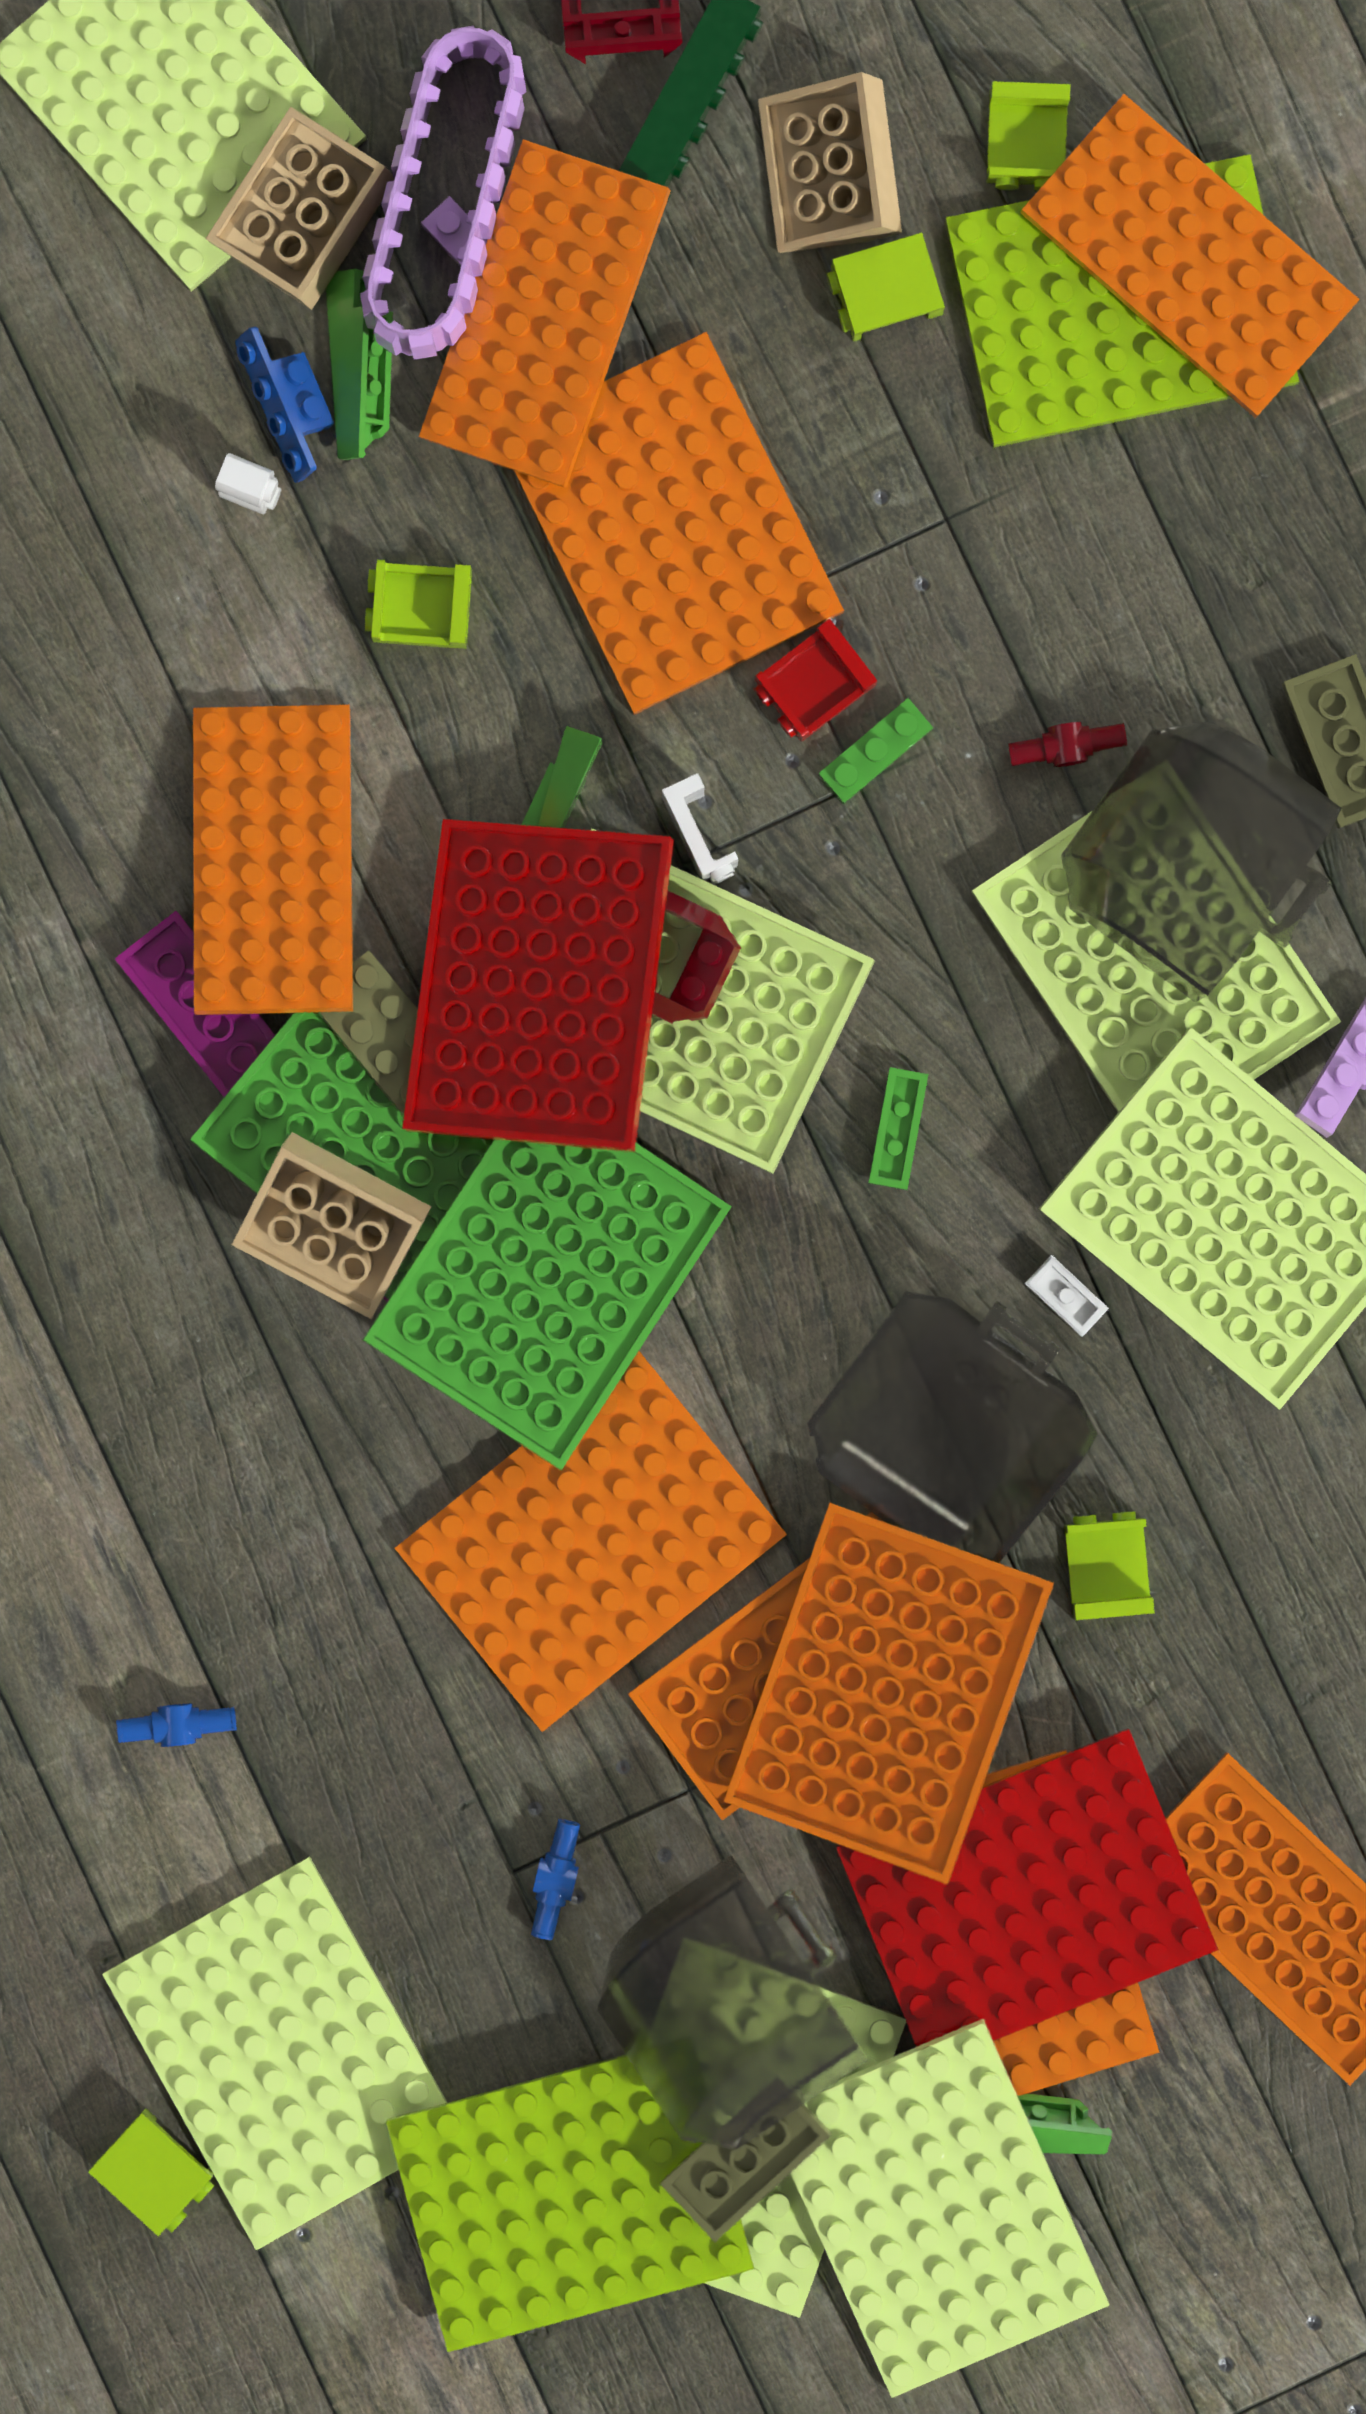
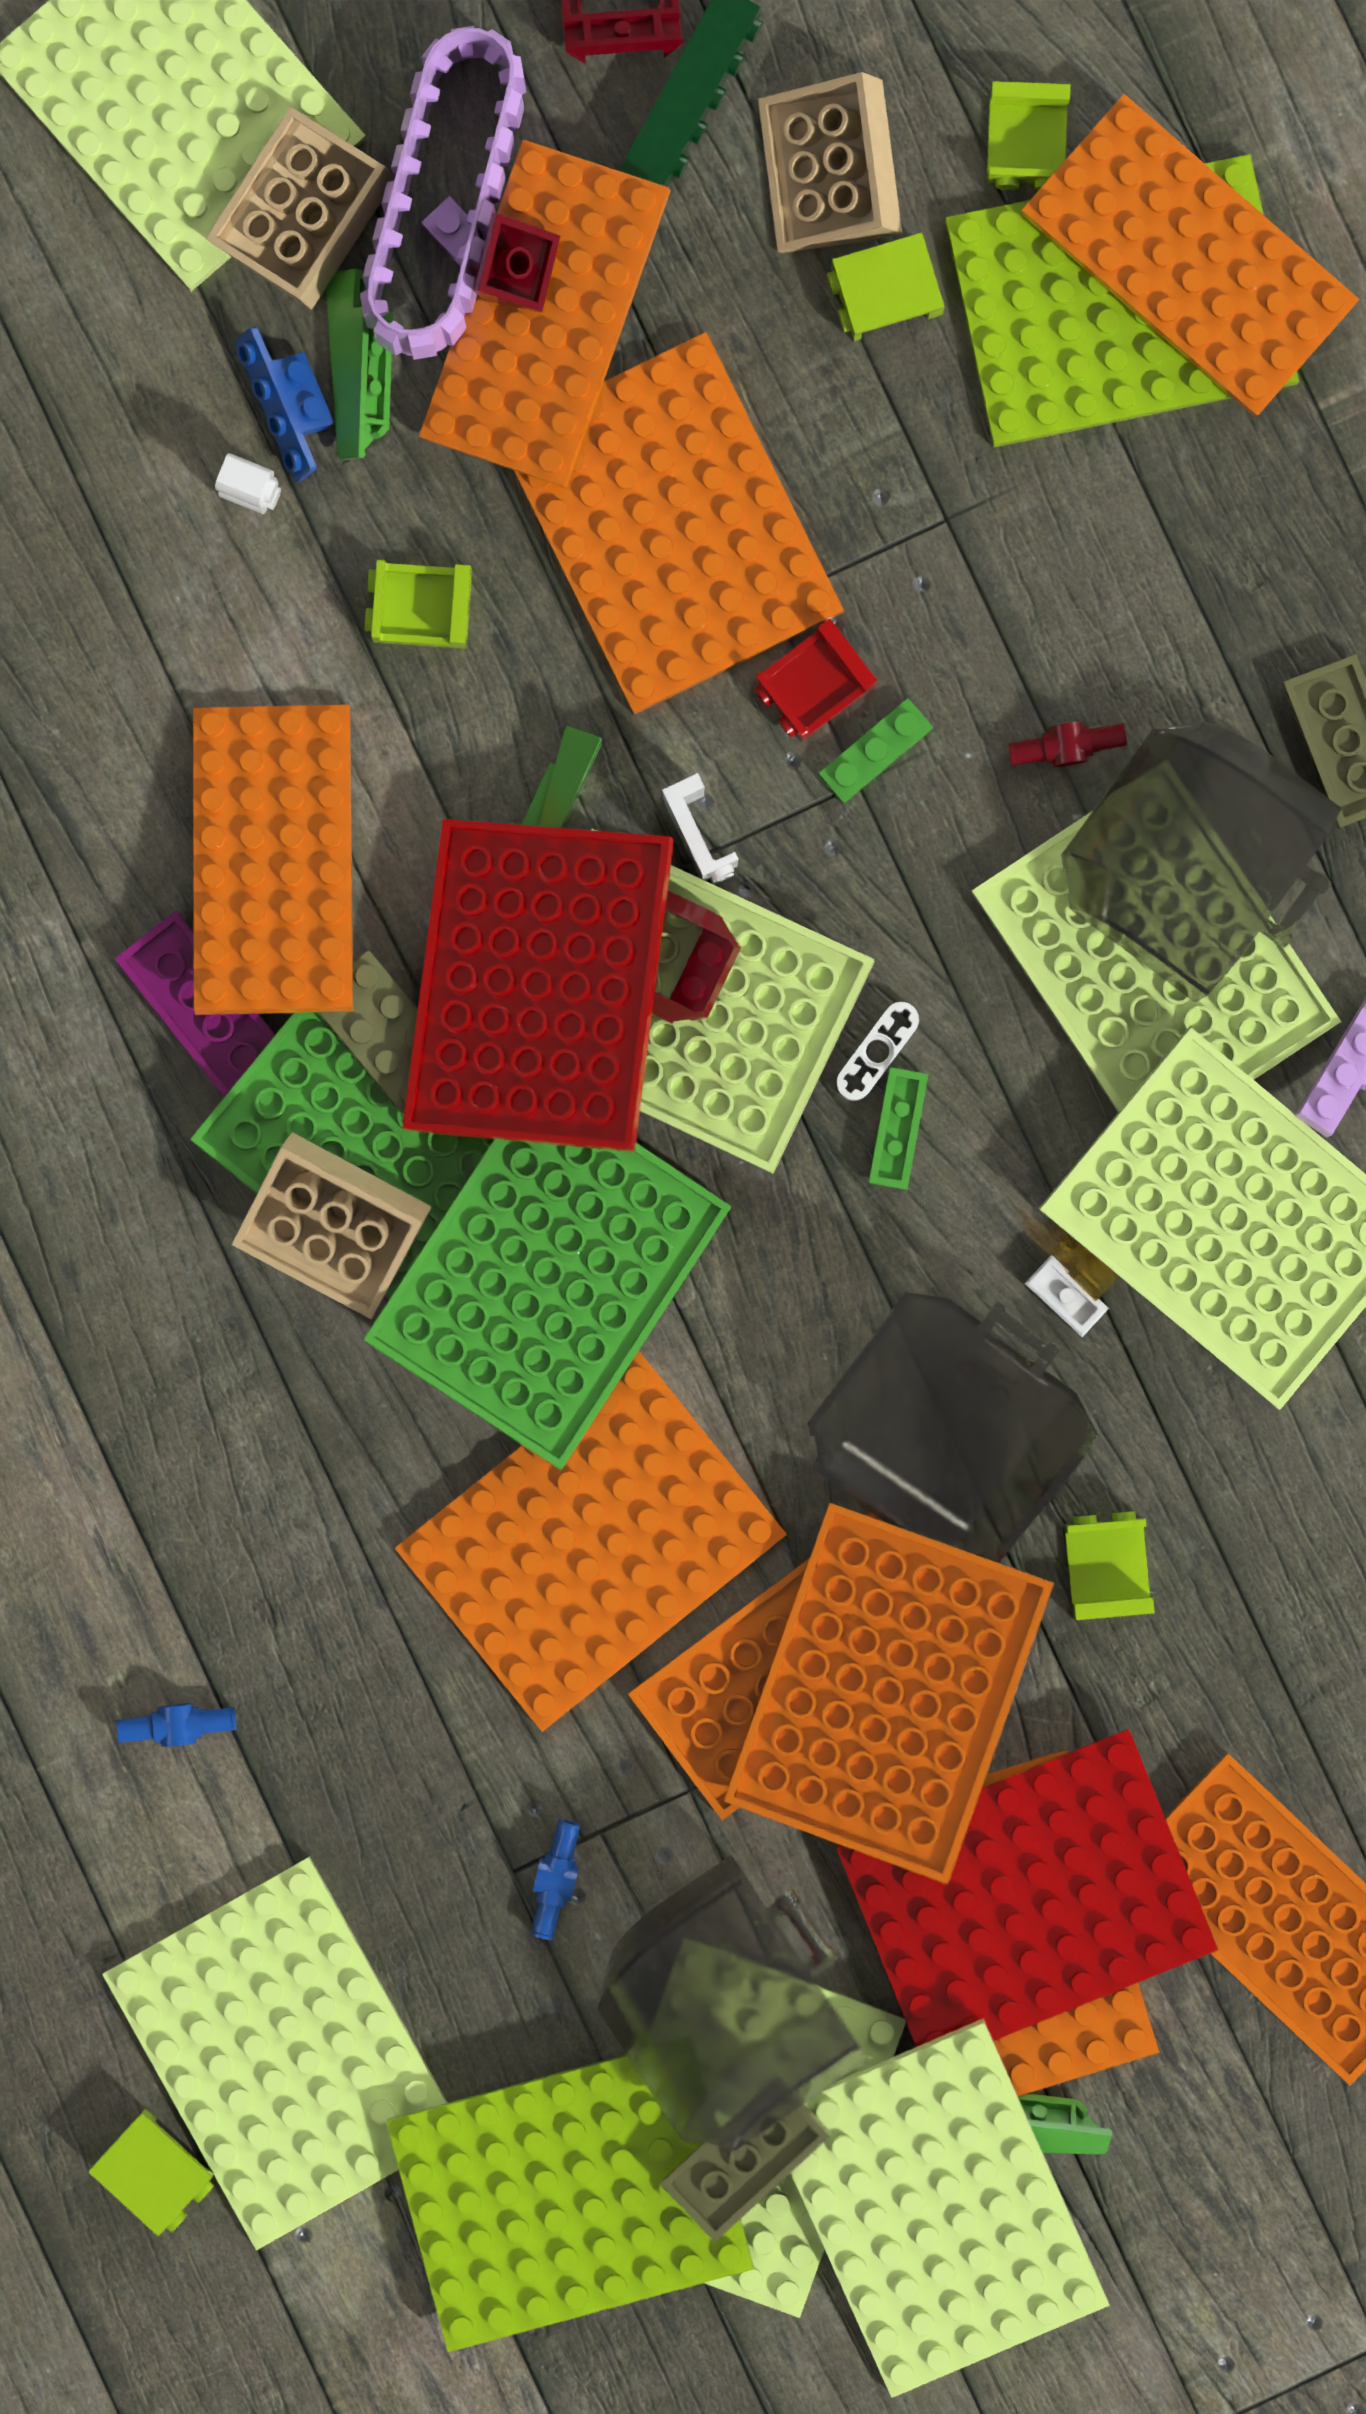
none -> dark red slope [474,213,561,312]
none -> white beam [836,1002,919,1101]
none -> clear yellow plate [1052,1234,1119,1301]

